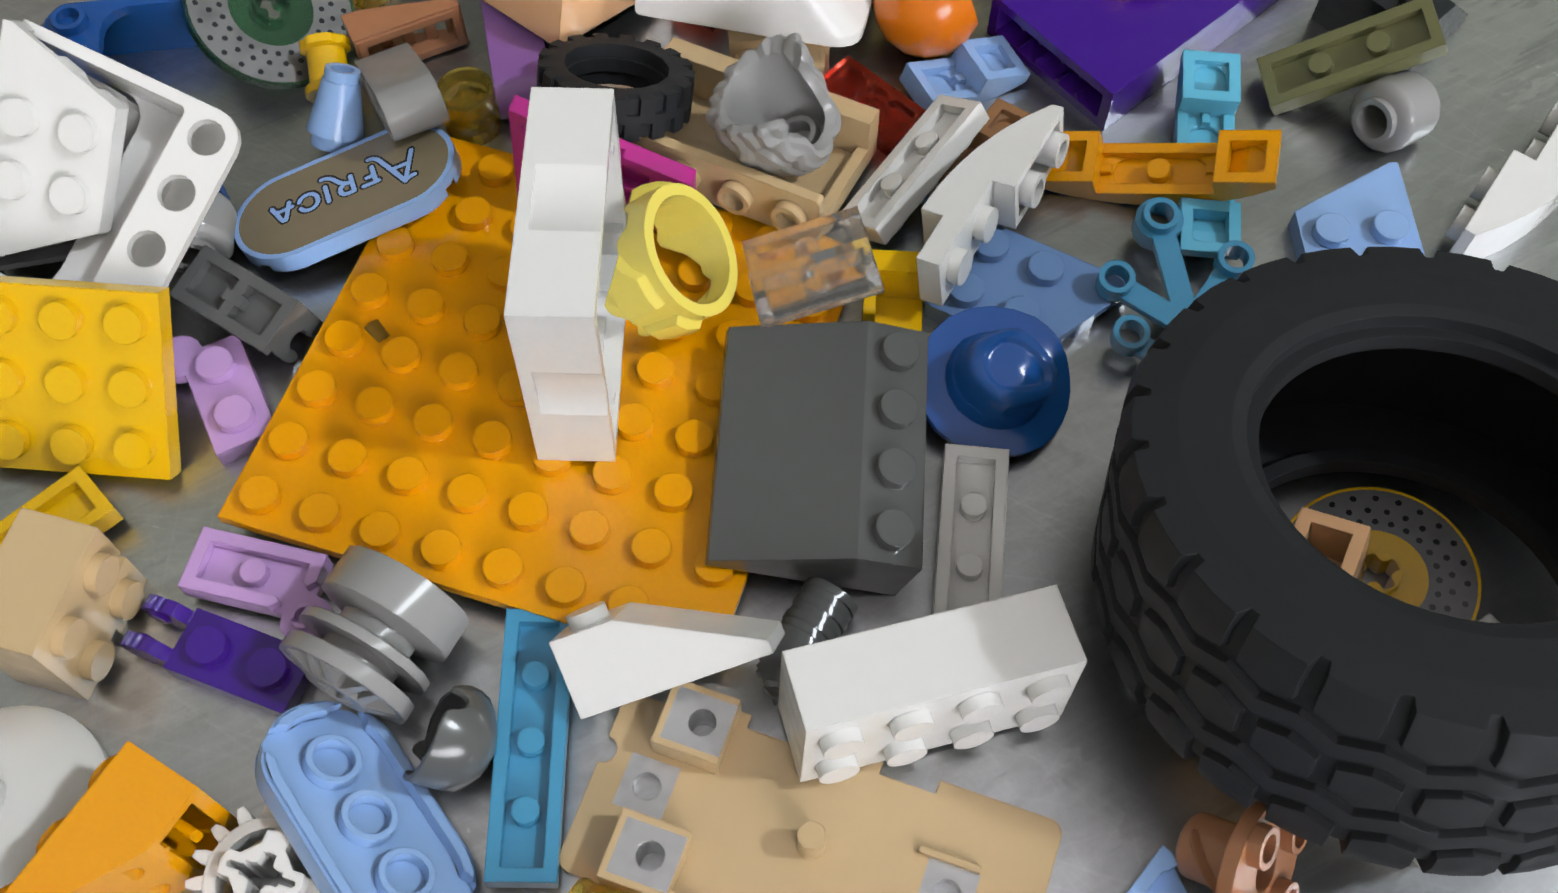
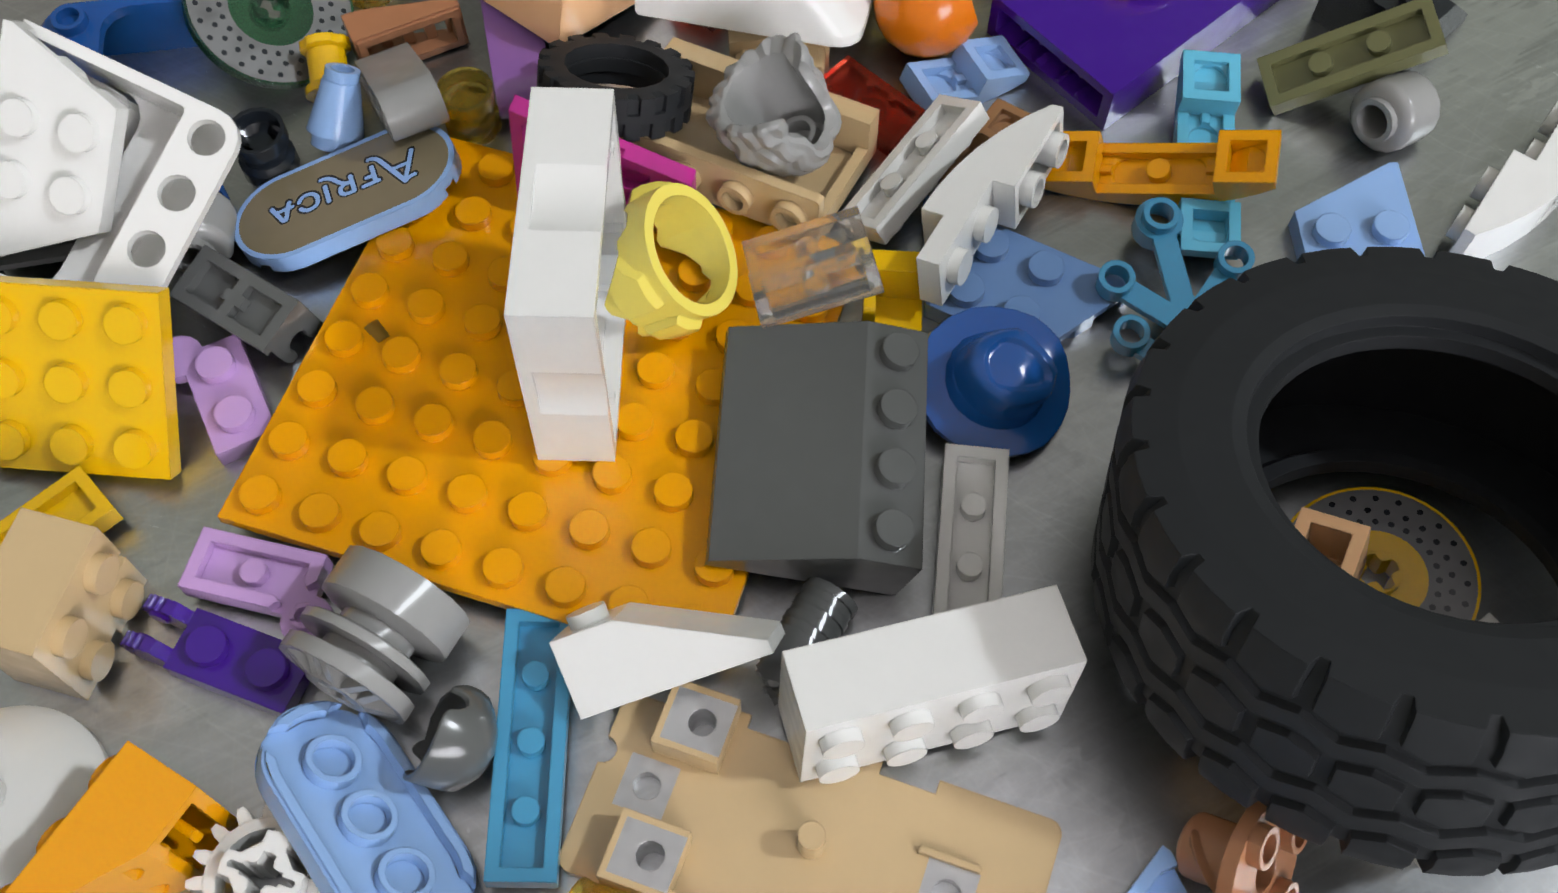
none -> black wheel [232,107,300,187]

